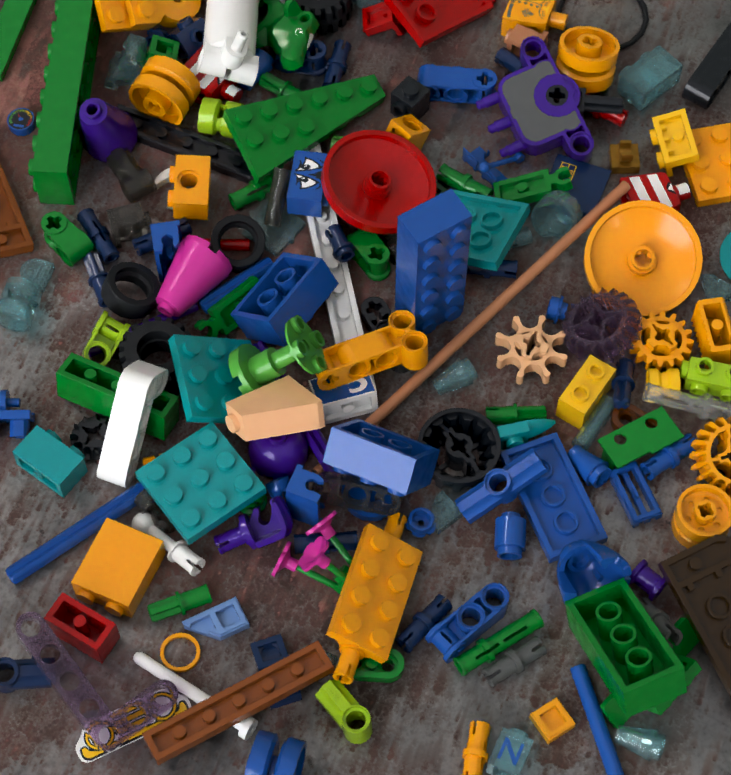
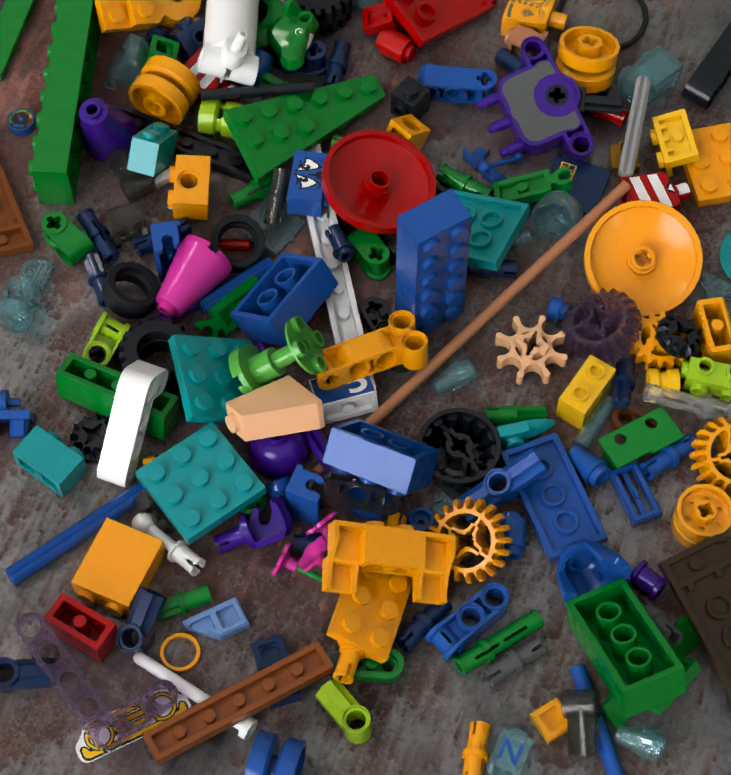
none -> dark blue piece [115,587,168,653]
none -> teal brick [127,122,178,177]
none -> black bar [200,81,314,101]
none -> light orange bracket [322,520,456,605]
none -> red brick [375,29,417,65]
none -> light orange gear [429,497,513,584]
none -> clear smoke piece [561,689,602,756]
none -> light grey axle [618,75,652,178]
none -> black gear [656,313,704,358]

